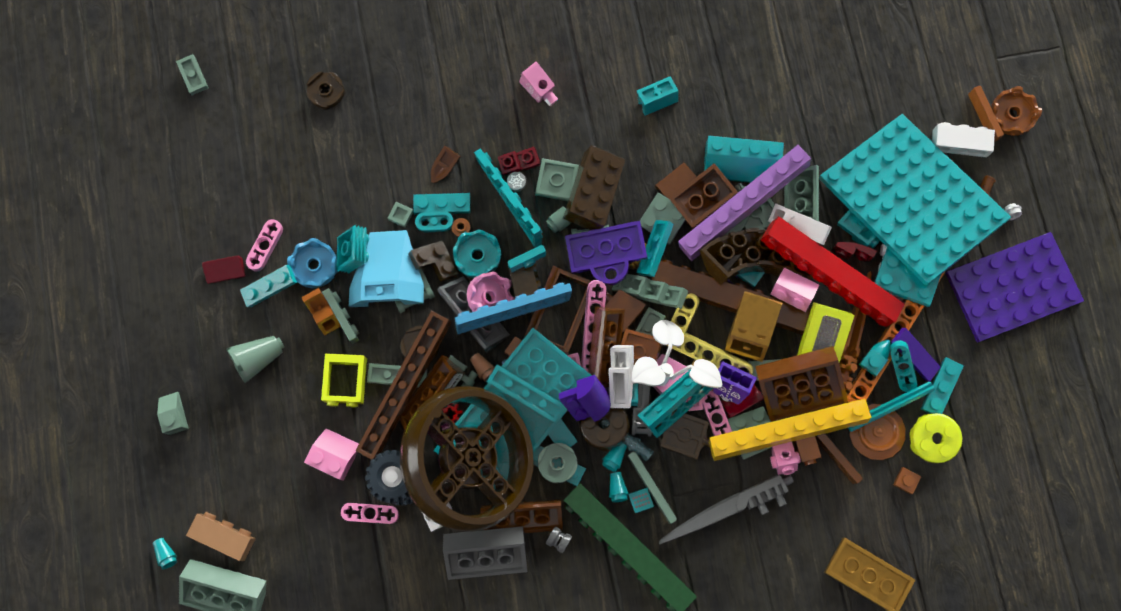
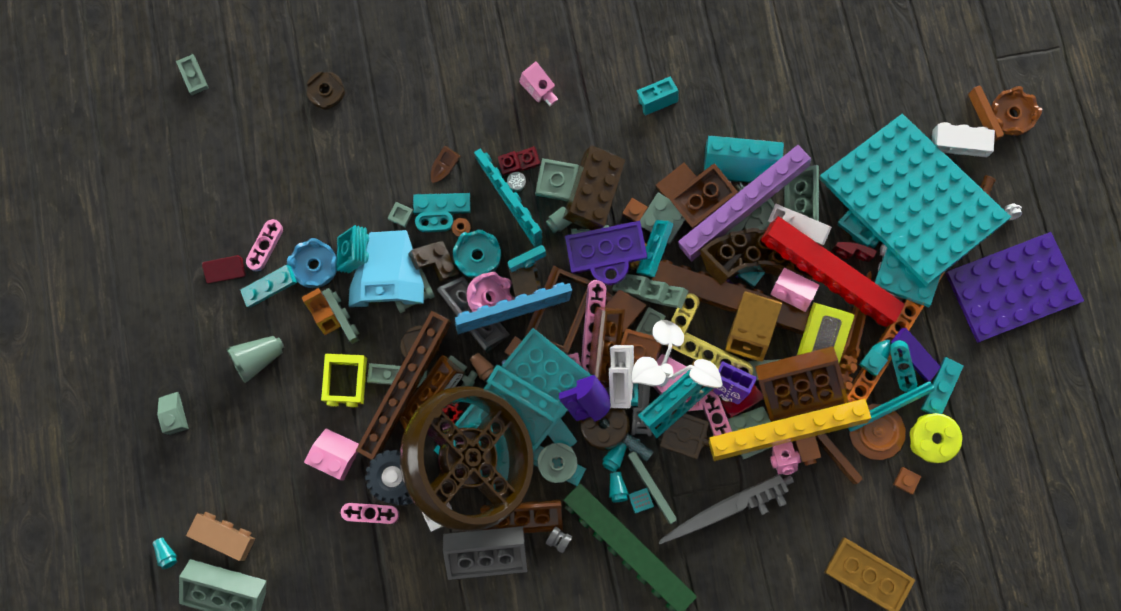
none -> dark orange plate [622,198,648,222]

